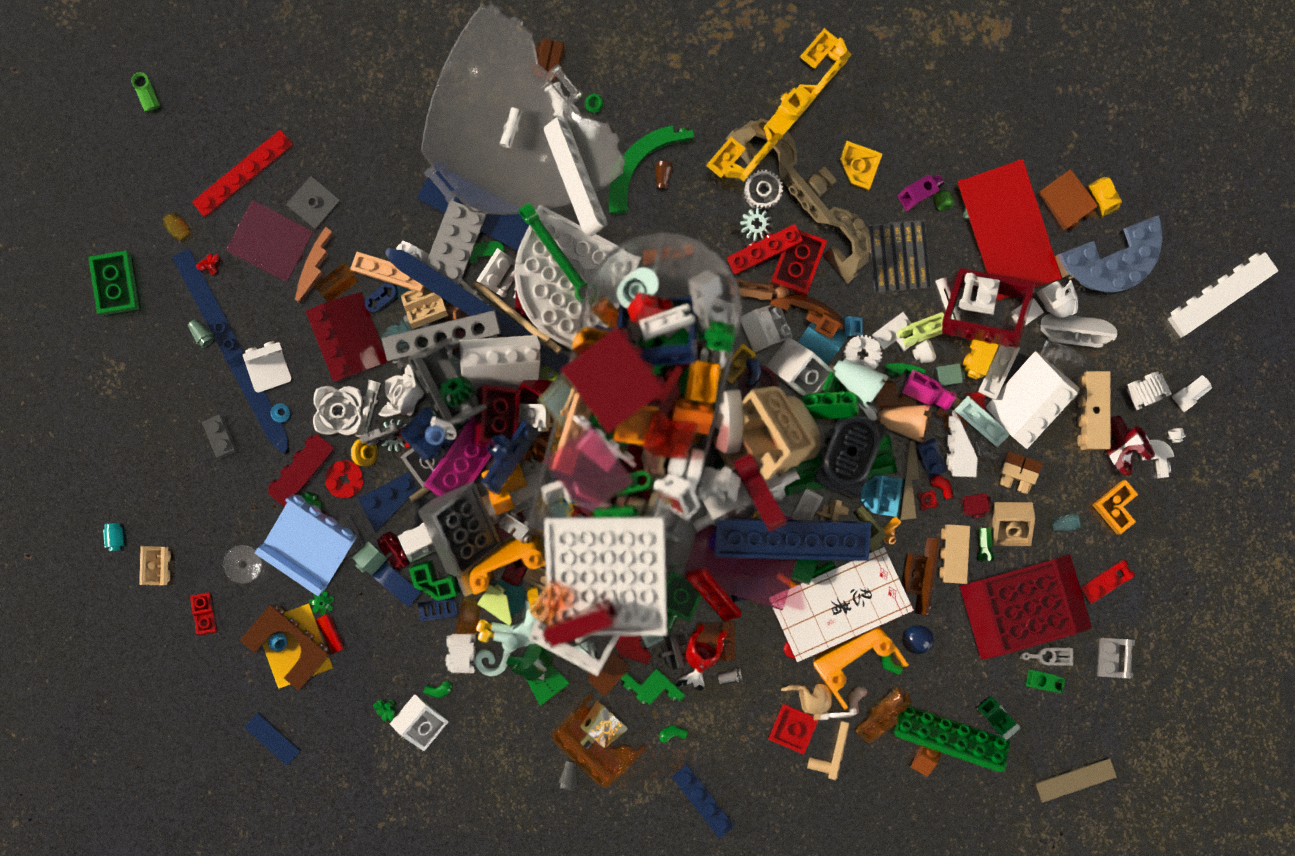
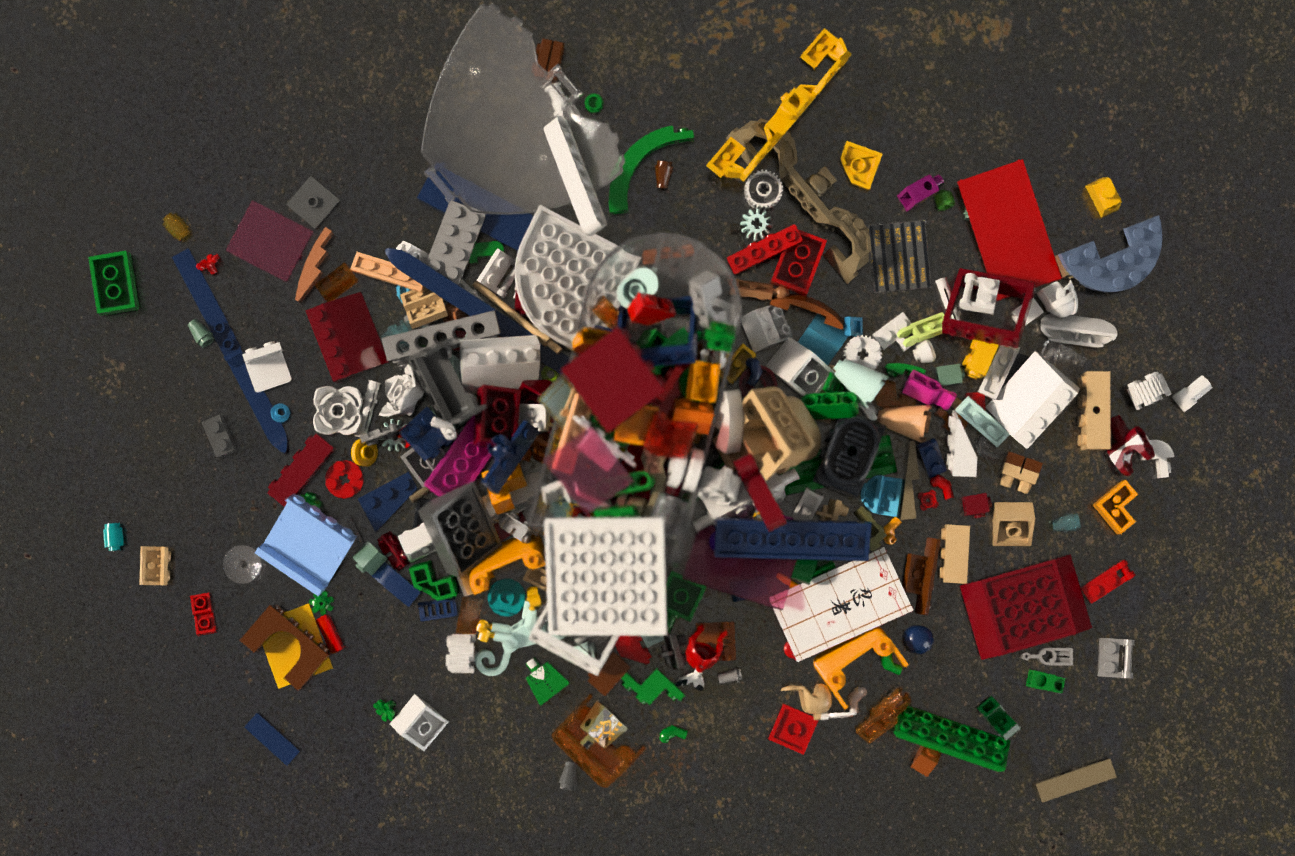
bright green piece [131,72,160,112] -> none
red plate [192,130,293,217] -> none
dark azure plate [268,632,287,651] -> none
dark blue beam [365,283,399,312] -> none
green arm [423,681,452,699] -> none
medium blue plate [425,425,445,445] -> none
dark green gear [440,375,474,408] -> none
yellowish green slope [477,584,512,626] -> none
white pin [500,108,523,148] -> none
dark red piece [501,558,526,587] -> none
dark green brick [506,644,554,681] -> none
green piece [518,203,596,302] -> none
clear orange slope [529,580,570,624] -> none
dark red slope [543,598,618,648] -> none
white hinge [639,304,695,339] -> none
white torso [654,474,700,520] -> none
dark blue brick [671,763,735,839] -> none
red tile [686,567,742,622] -> none
dark orange plate [806,309,841,339] -> none
tan piece [807,721,850,780] -> none
green bar [978,528,995,561] -> none
dark orange brick [1037,169,1098,231] -> none
white plate [1167,428,1186,443] -> none
white brick [1168,252,1278,338] -> none

